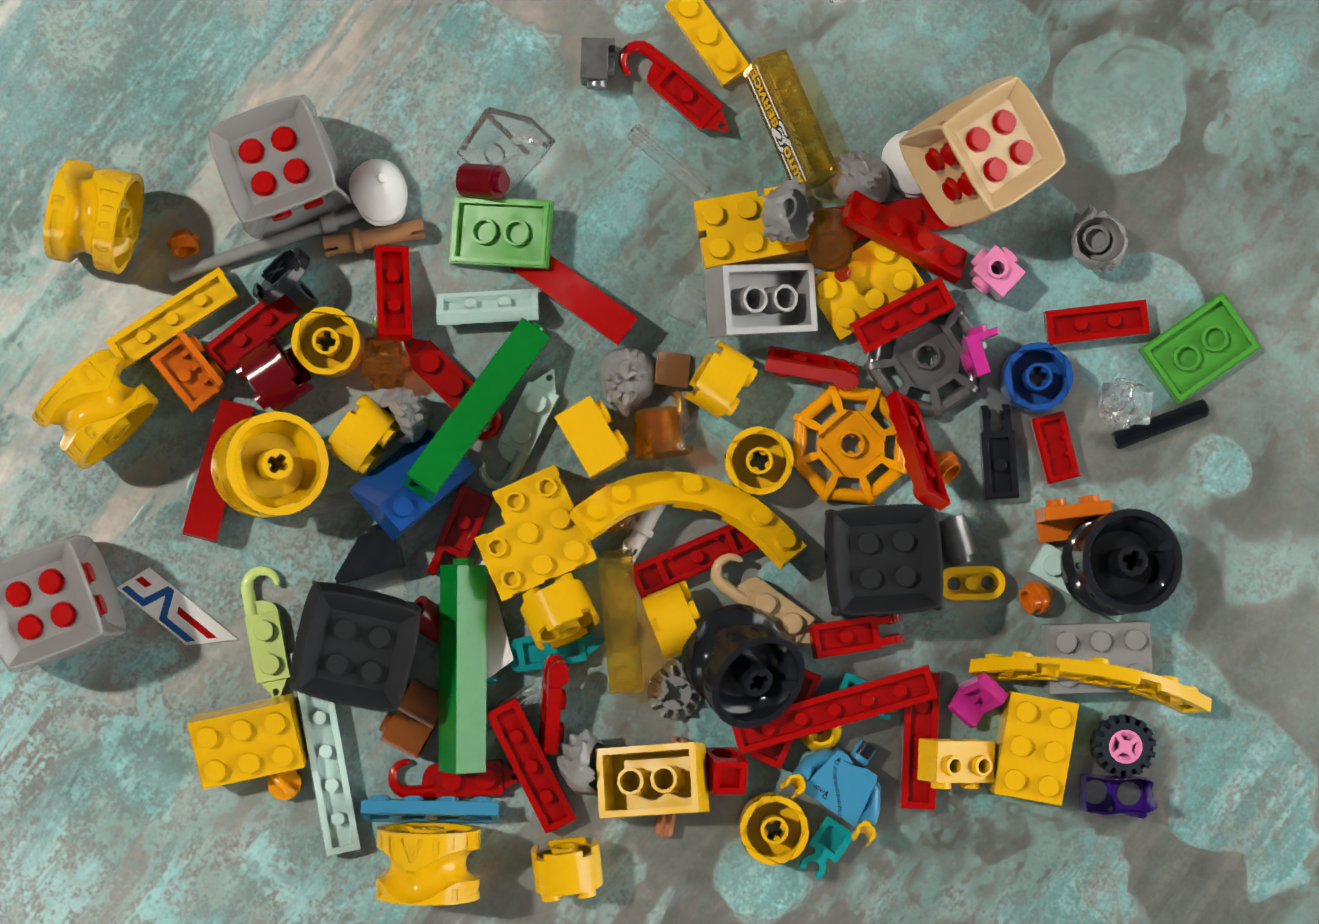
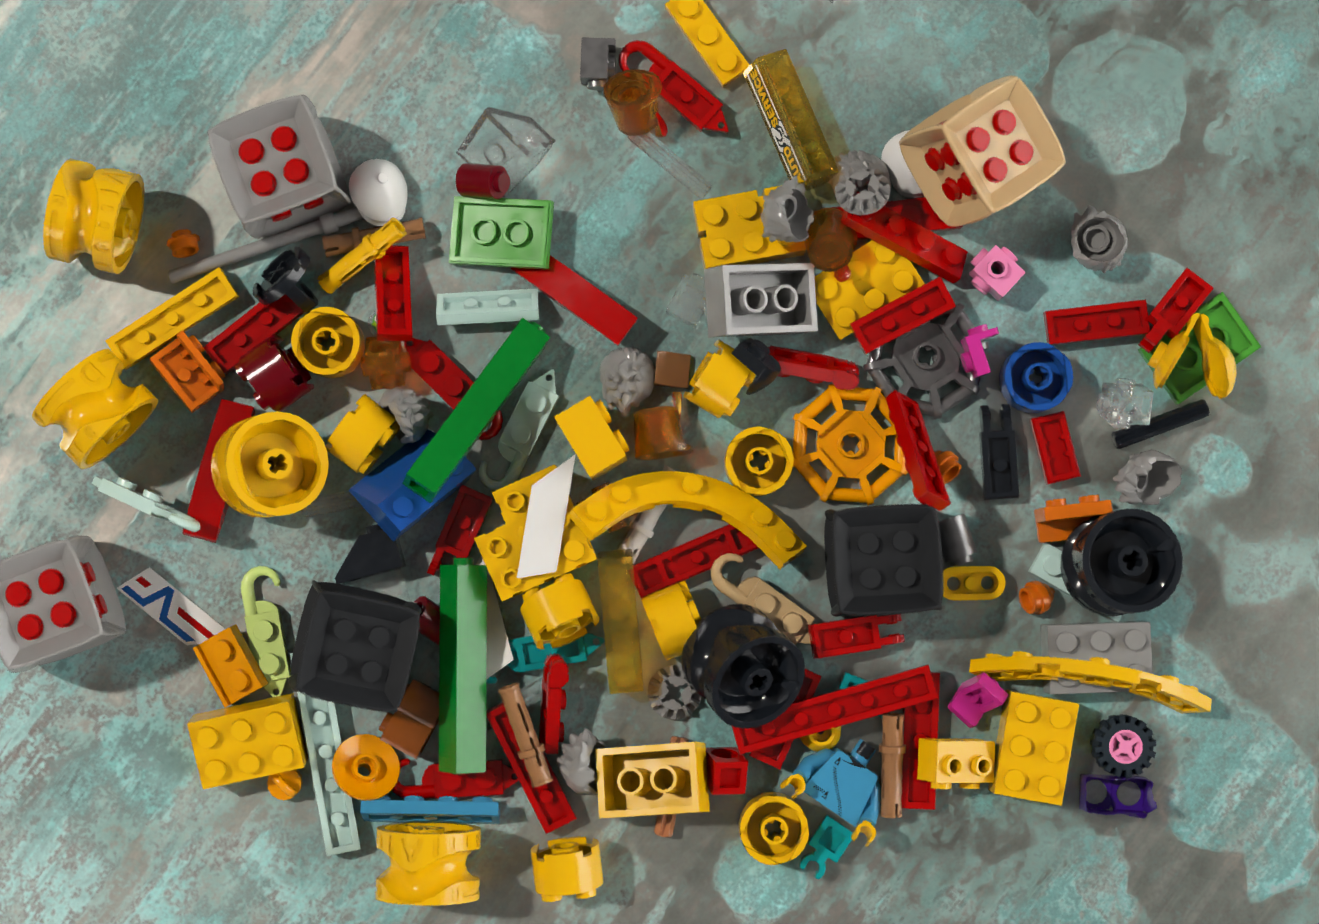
none -> light aqua plate [91,476,201,532]
none -> light orange plate [193,624,268,708]
none -> yellow pin [317,217,407,294]
none -> light orange dish [332,734,400,801]
none -> medium nougat pin [498,682,553,787]
none -> white sticker [517,454,576,578]
none -> clear orange hat [603,69,668,138]
none -> black plate [731,337,781,395]
none -> light grey gear [835,165,890,215]
none -> medium nougat pin [879,712,906,818]
none -> light grey hair [1113,449,1182,505]
none -> red plate [1138,268,1213,353]
none -> yellow animal [1147,313,1237,399]

